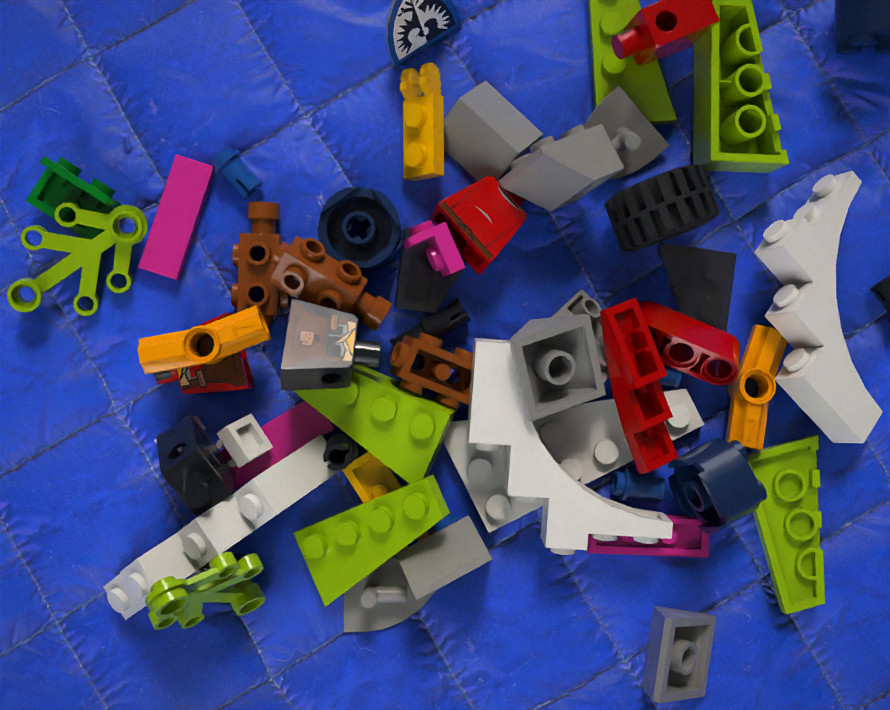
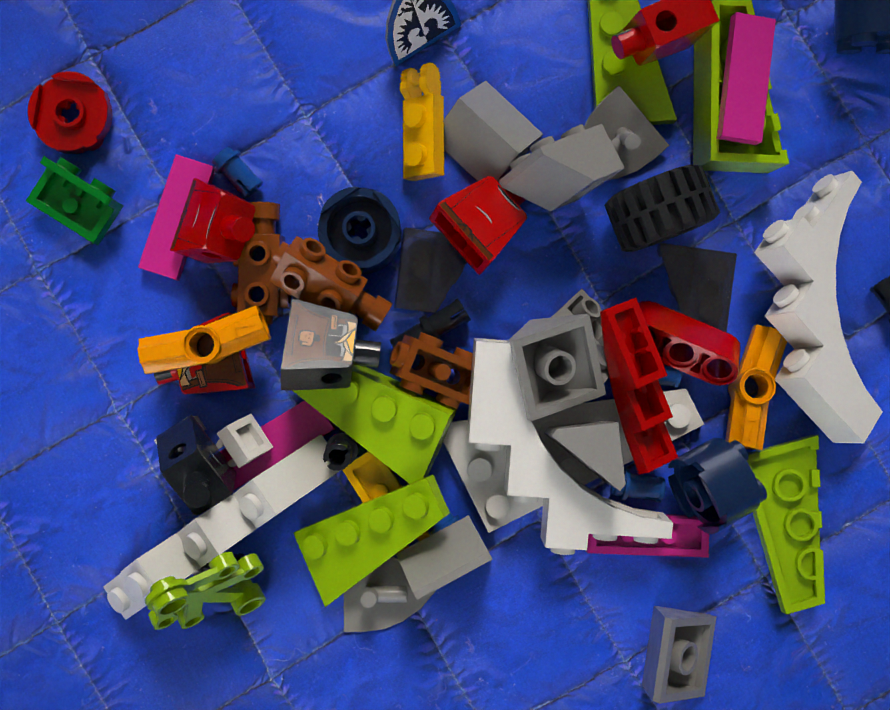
lime plant [7,202,148,316] -> none
dark pink bracket [402,220,466,277] -> none
none -> red plate [28,71,113,154]
none -> red torso [170,178,256,264]
none -> light grey slope [544,420,626,491]
none -> dark pink tile [717,12,776,145]

